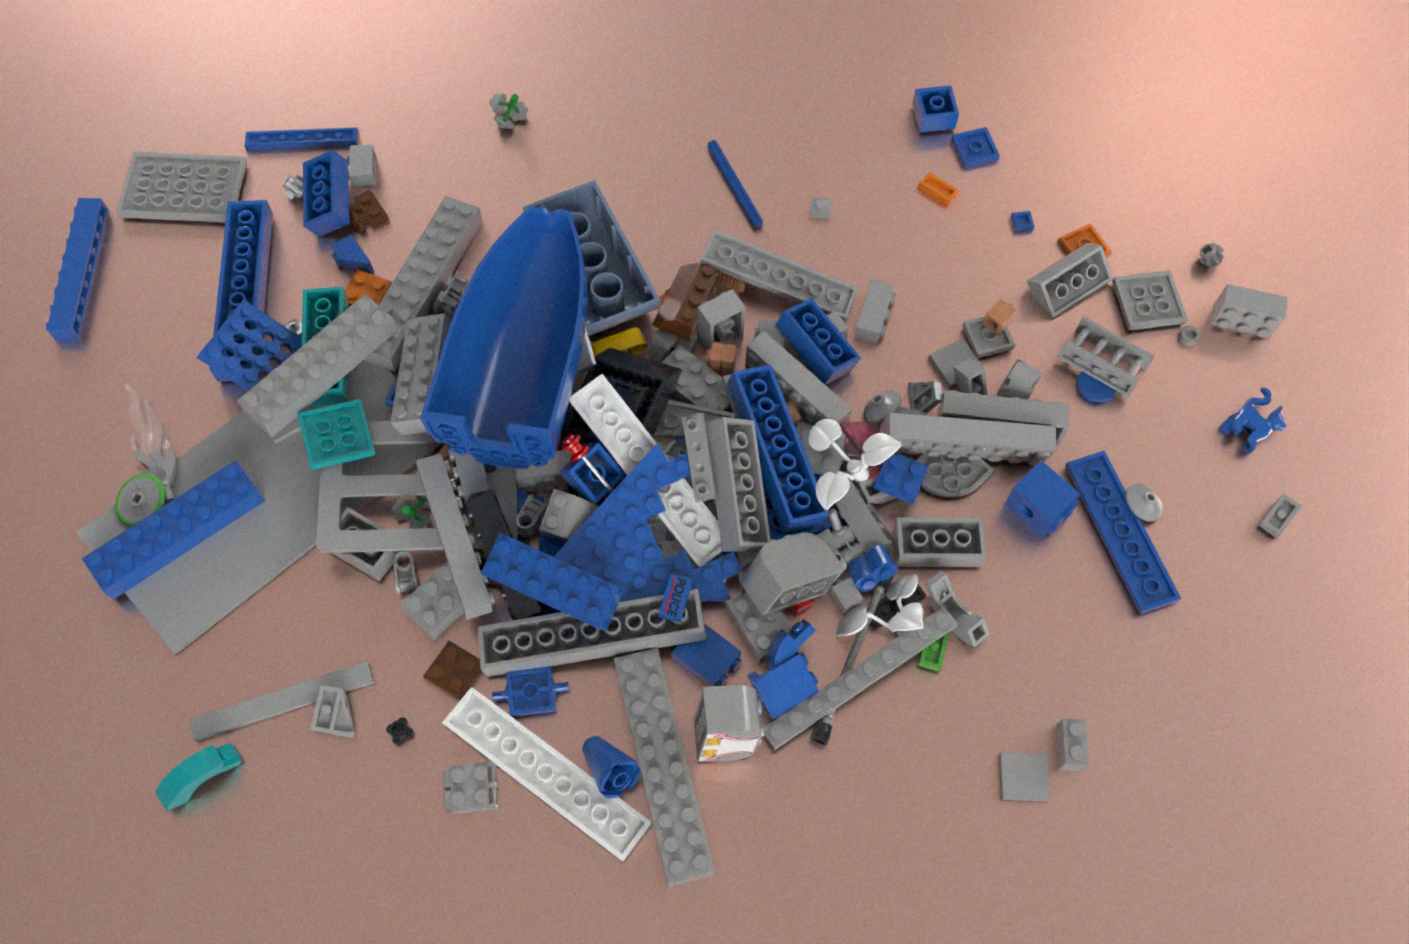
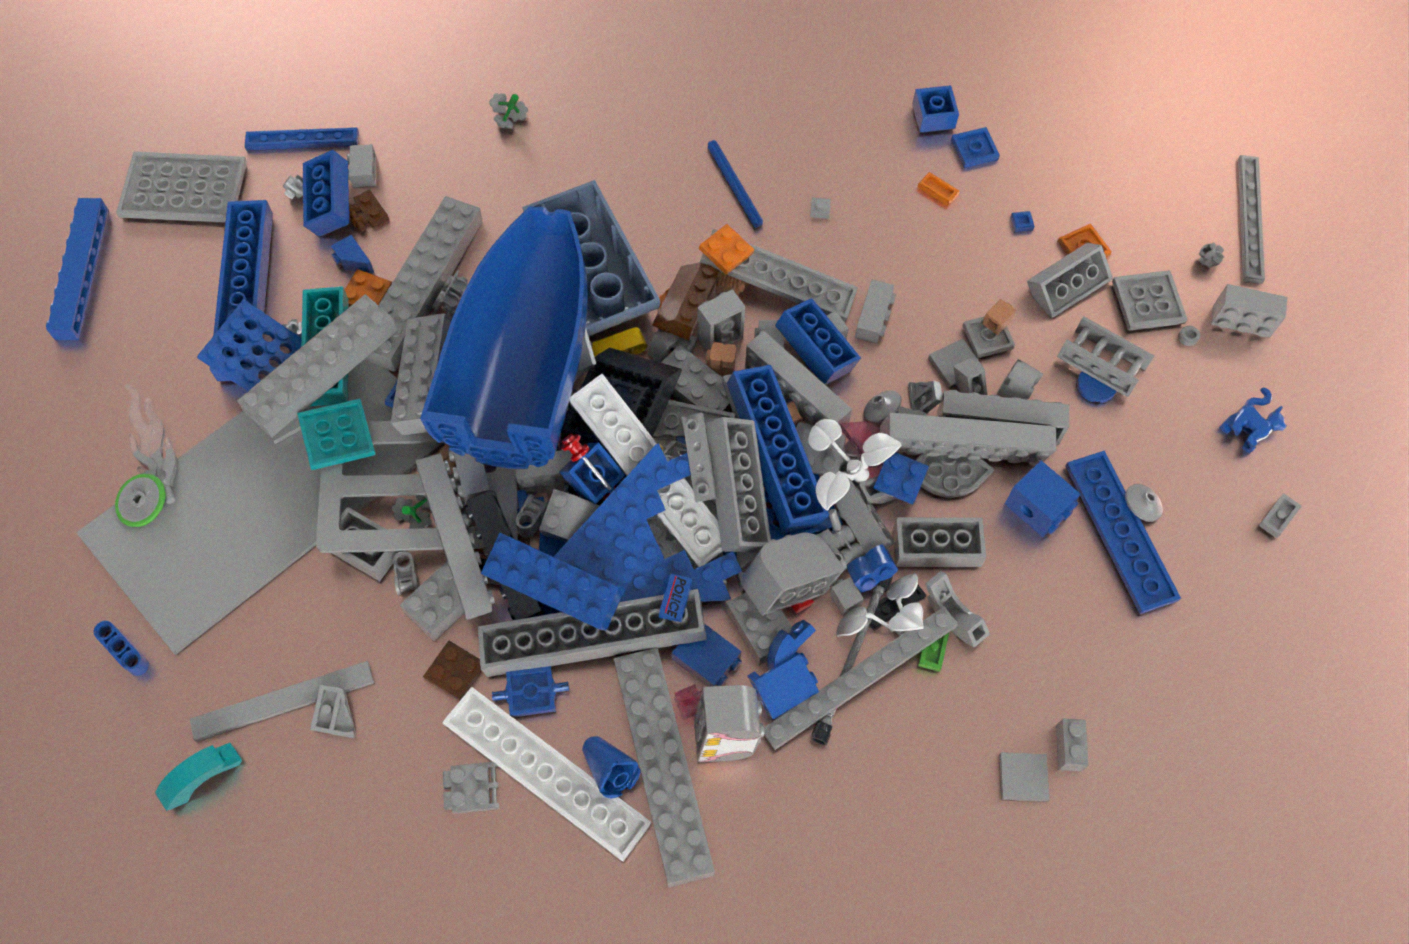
blue brick [82,460,265,600] -> none
black plate [386,717,414,744] -> none
none -> blue beam [93,621,149,676]
none -> clear pink brick [674,684,702,720]
none -> orange plate [699,224,755,275]
none -> light grey tile [1238,155,1265,284]

